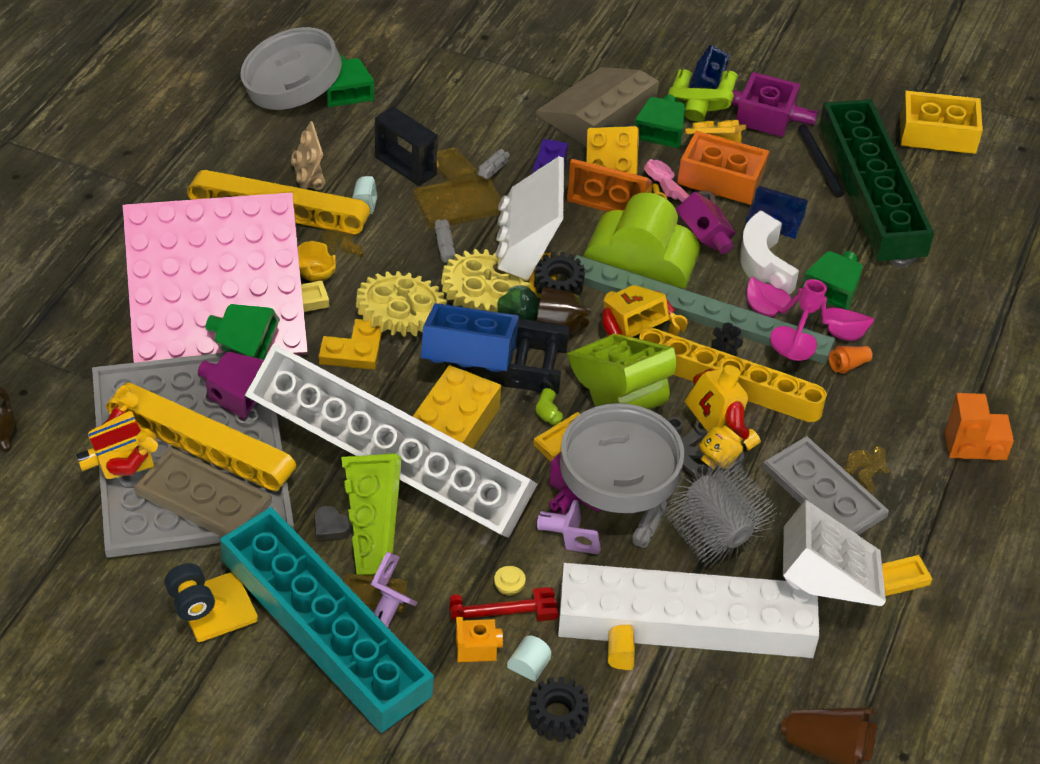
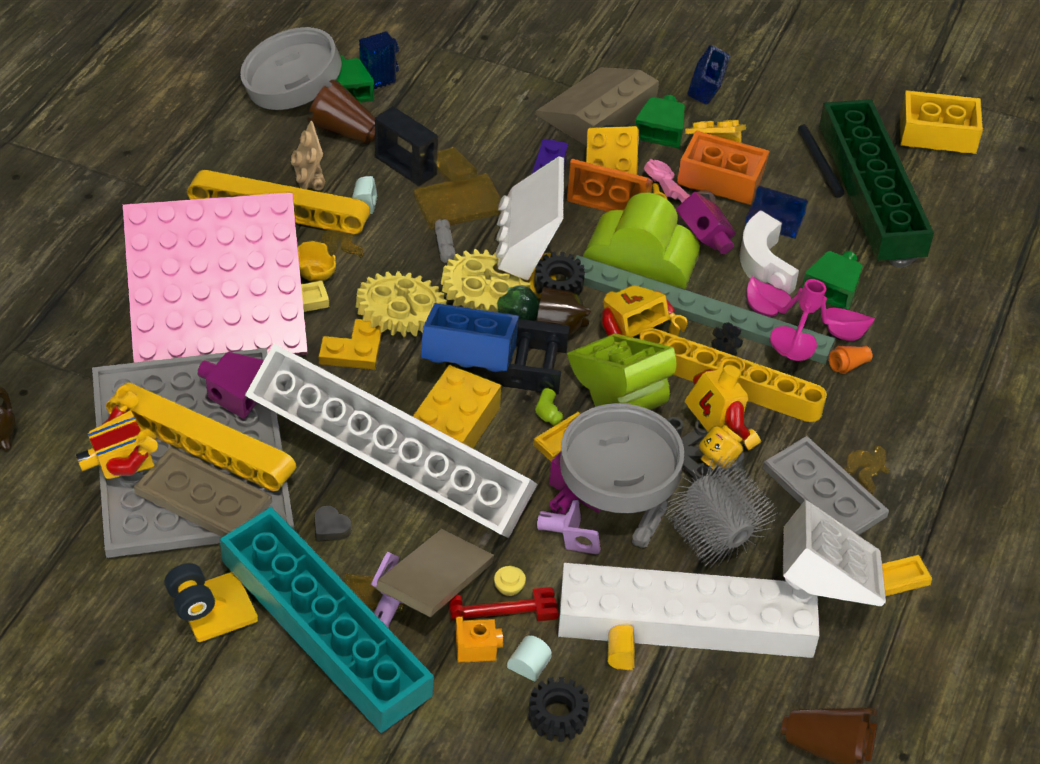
green torso [205,304,280,360] -> none
lime wing [341,453,402,578] -> none
light grey axle [478,149,510,179] -> none
lime connector [667,69,738,122] -> none
magenta brick [731,72,818,137] -> none
orange brick [944,393,1014,460] -> none
none -> reddish brown cone [307,80,375,144]
none -> clear blue brick [359,31,399,89]
none -> dark tan tile [376,529,494,617]

